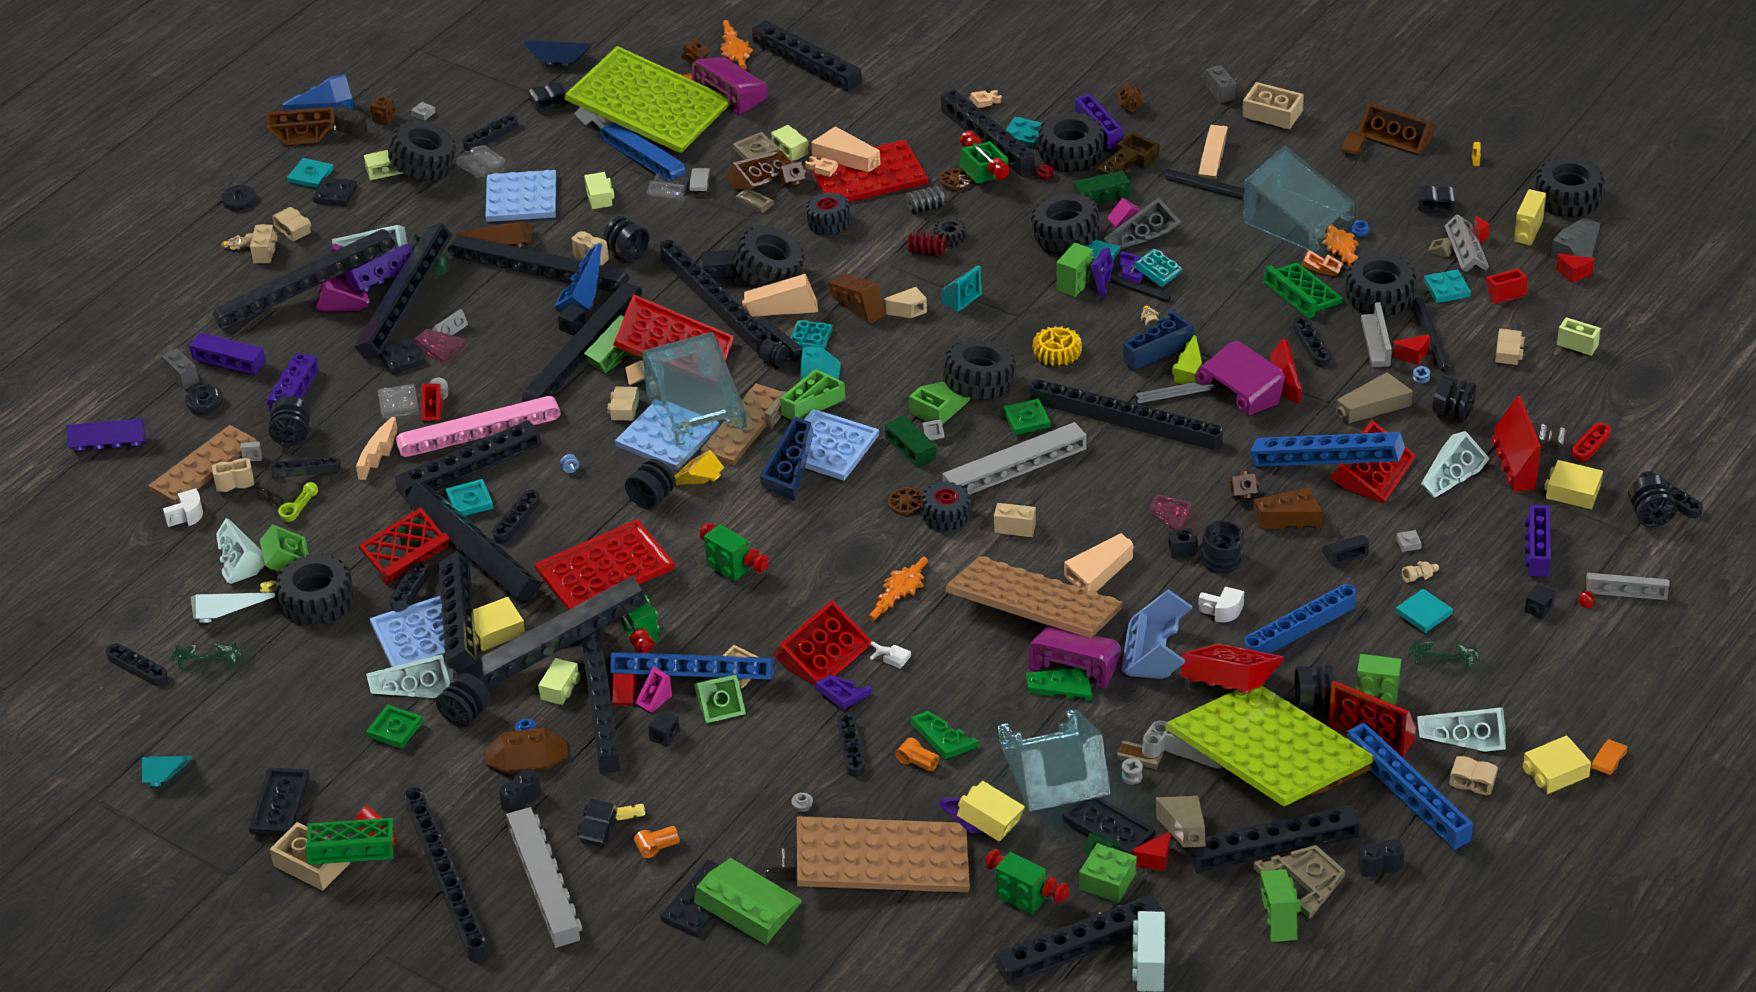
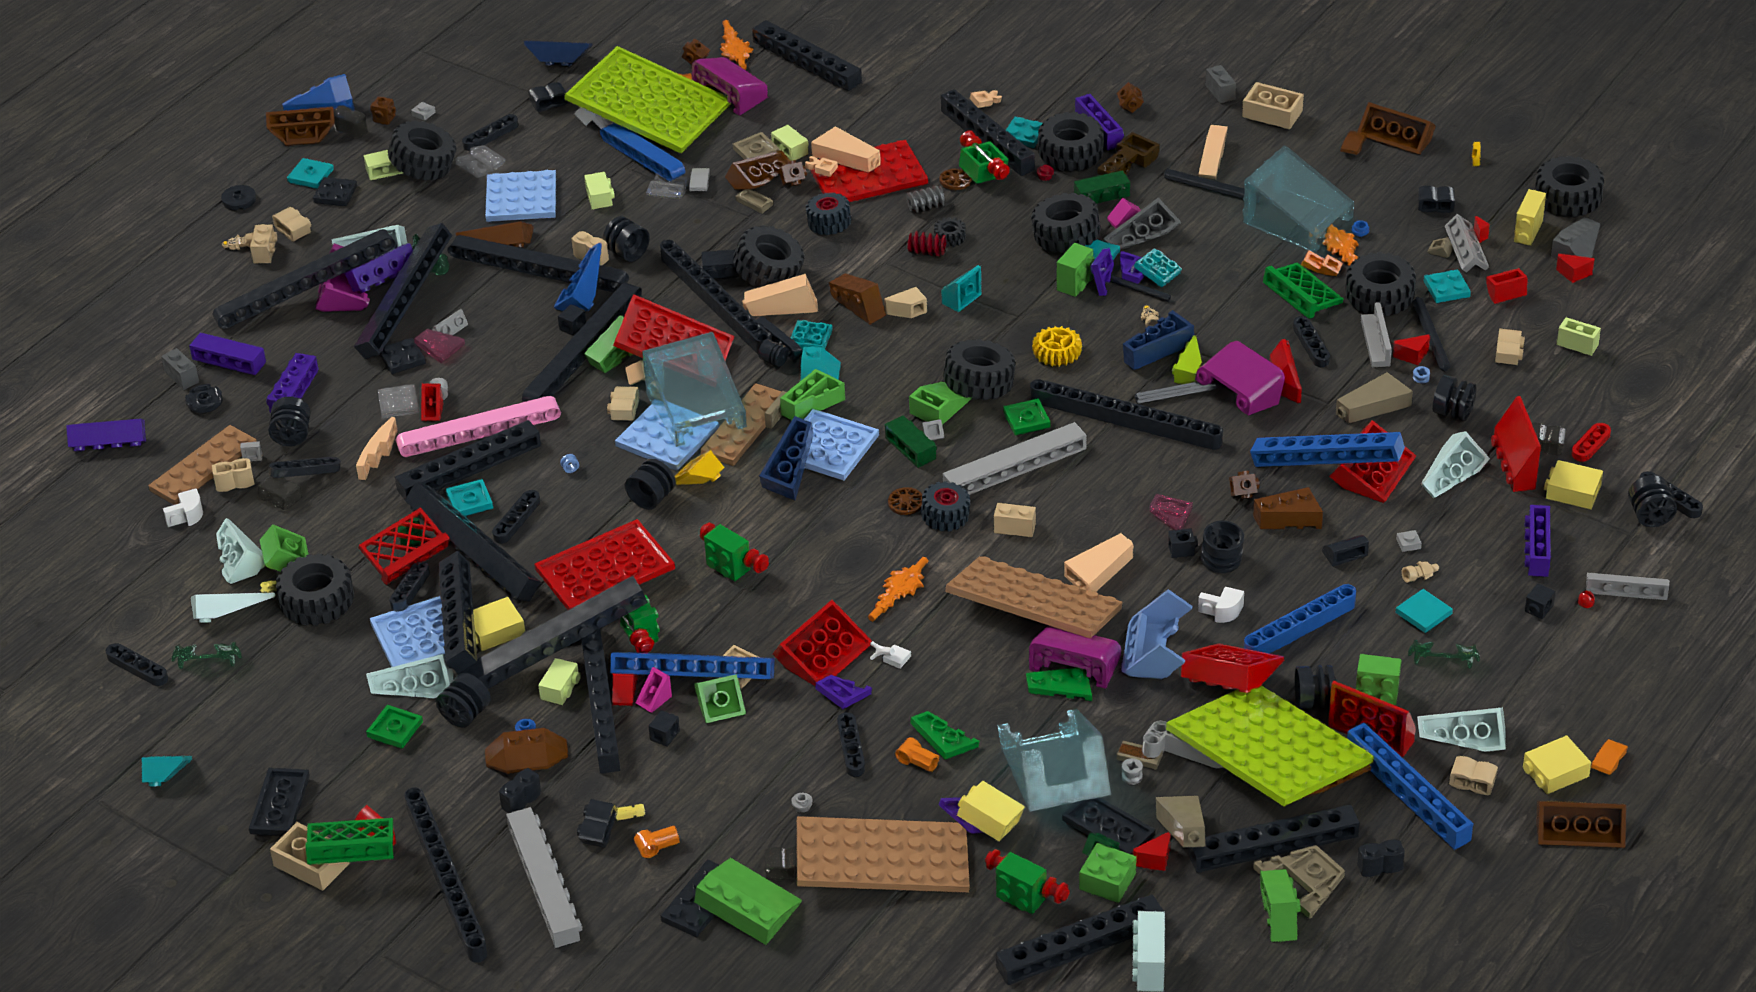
lime piece [278,482,318,522] -> none
none -> reddish brown slope [1536,800,1626,848]

